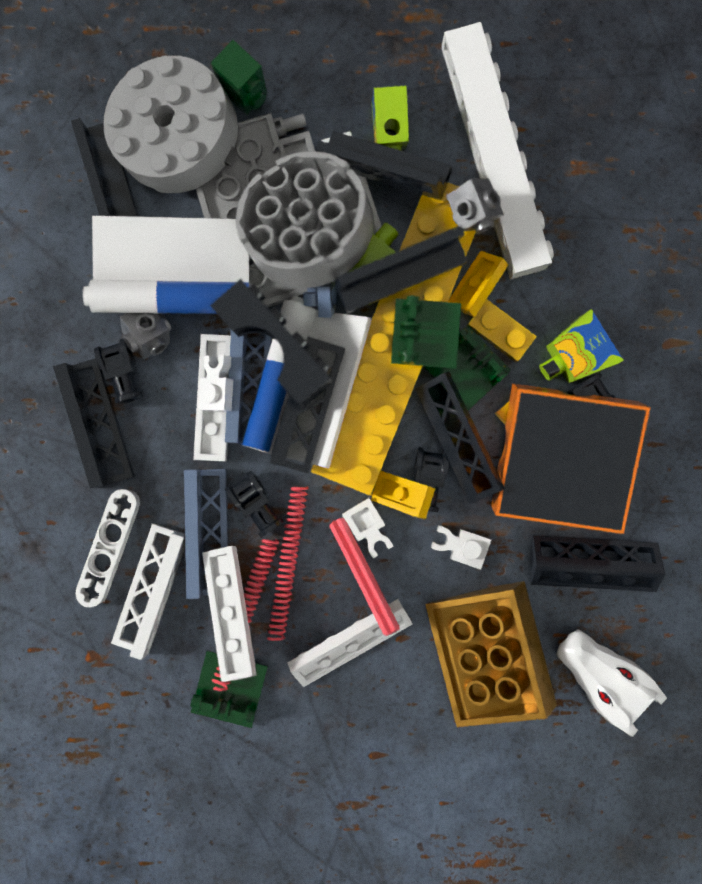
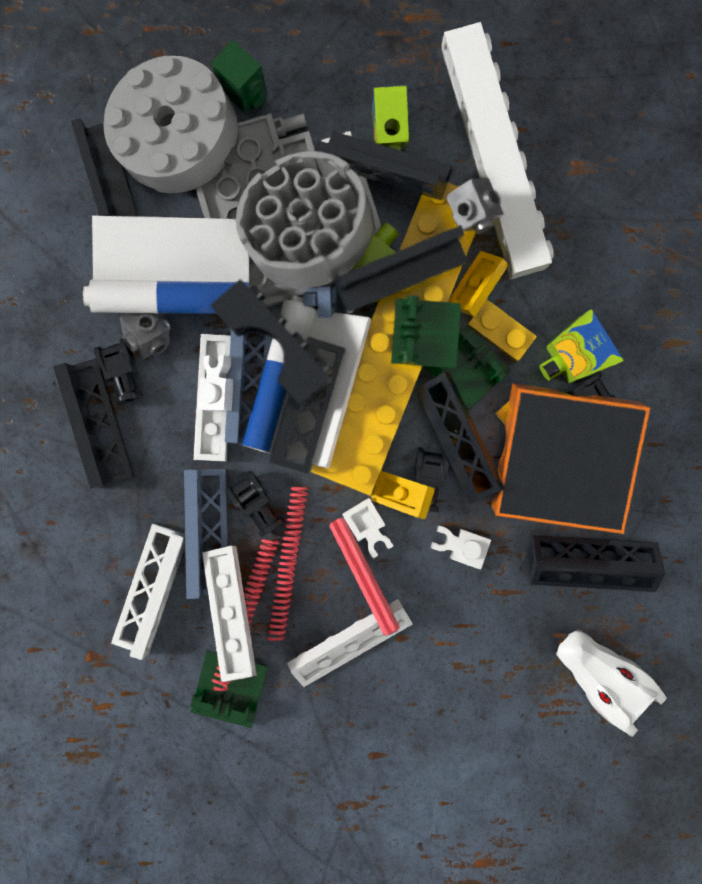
white beam [75,489,140,607] -> none
pearl gold slope [425,581,557,727] -> none

